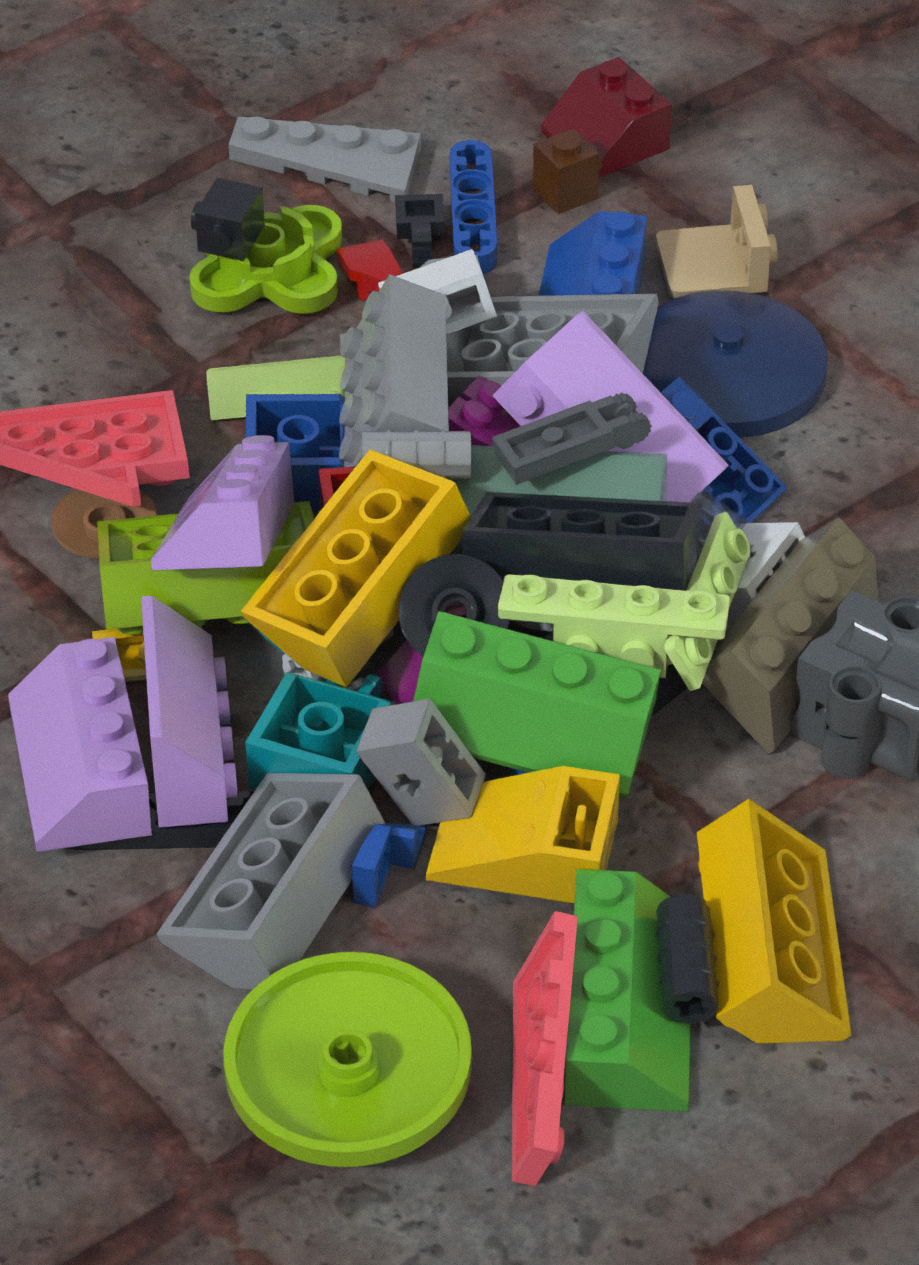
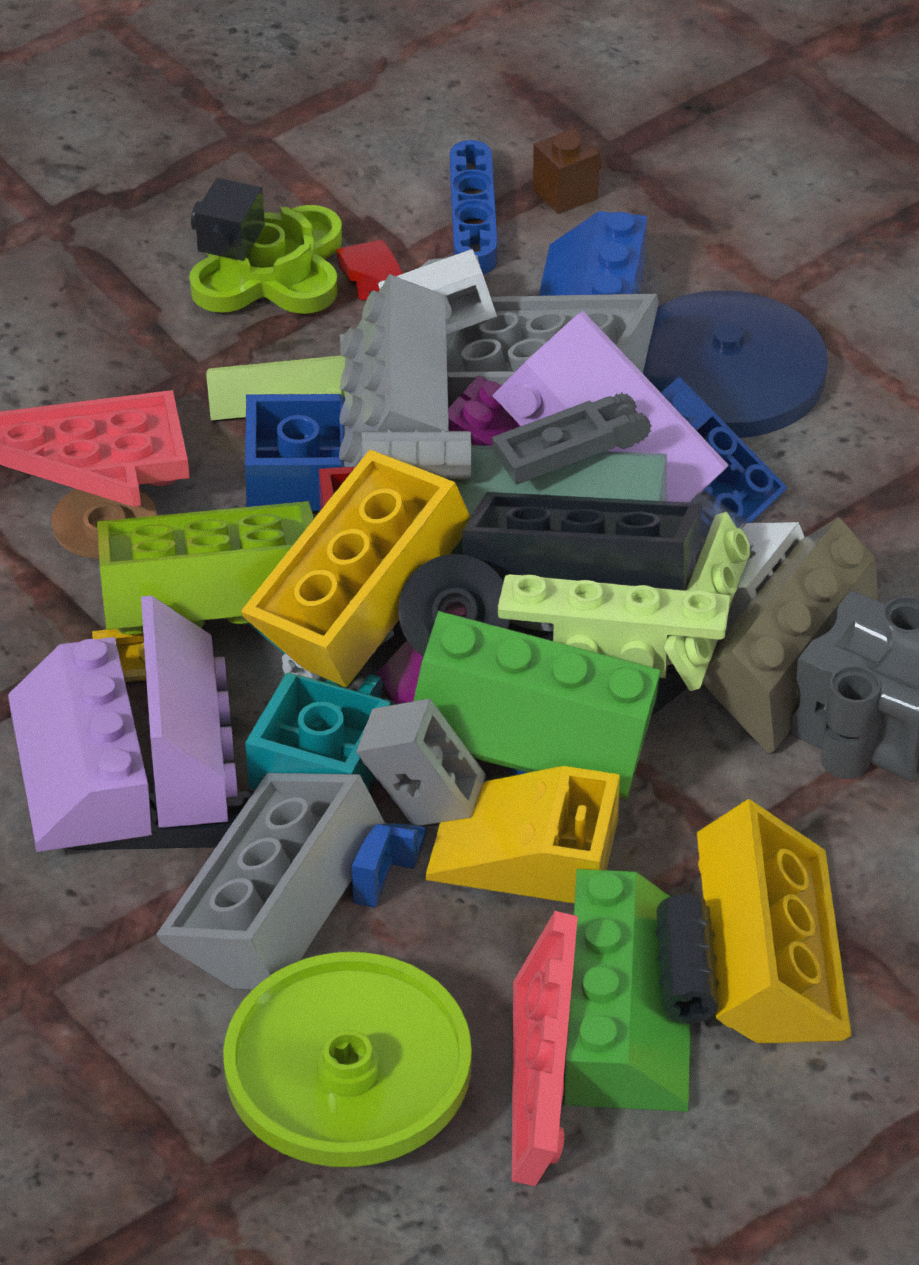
lavender slope [151,435,294,570] -> none
light grey wing [229,116,421,203] -> none
black plate [395,194,445,267] -> none
dark red slope [541,57,672,177] -> none
tan bracket [656,185,777,299] -> none

